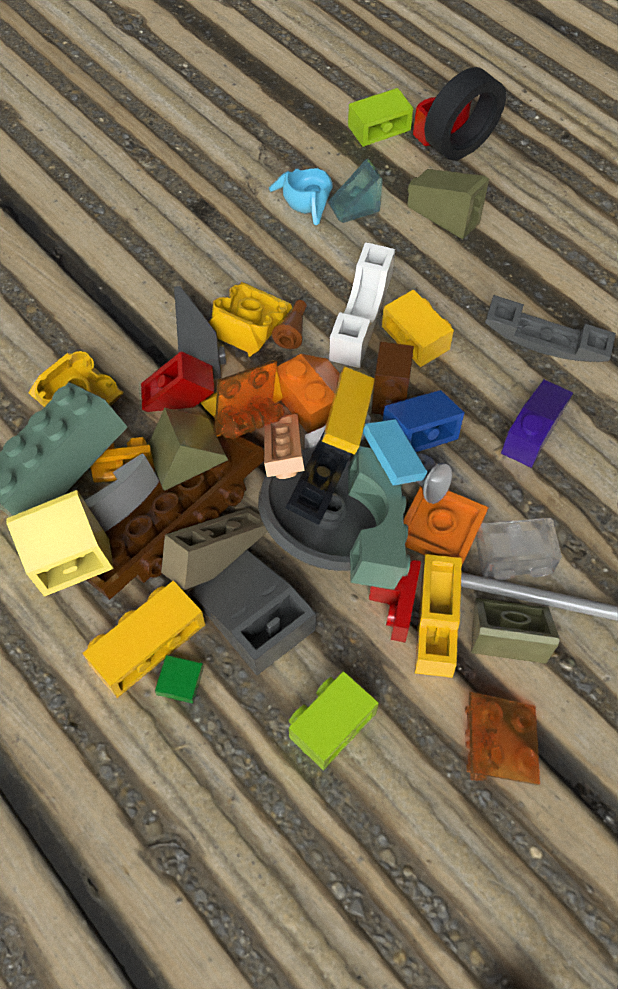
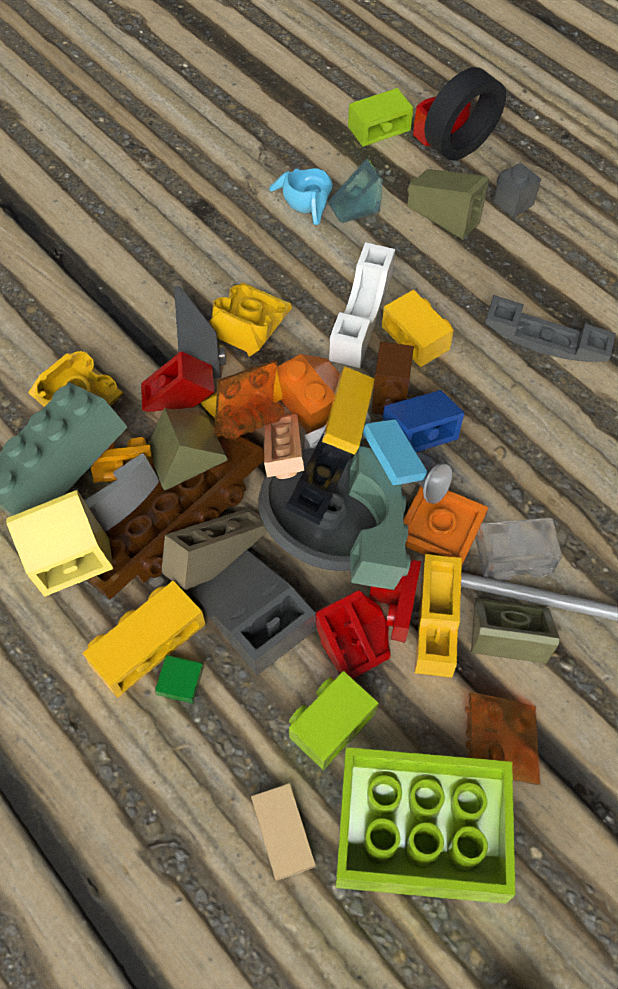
dark orange cone [272,300,307,349] -> none
dark purple slope [501,379,573,468] -> none
none -> tan tile [251,783,316,881]
none -> red slope [315,590,391,679]
none -> lime slope [335,747,515,904]
none -> dark grey brick [493,162,541,218]

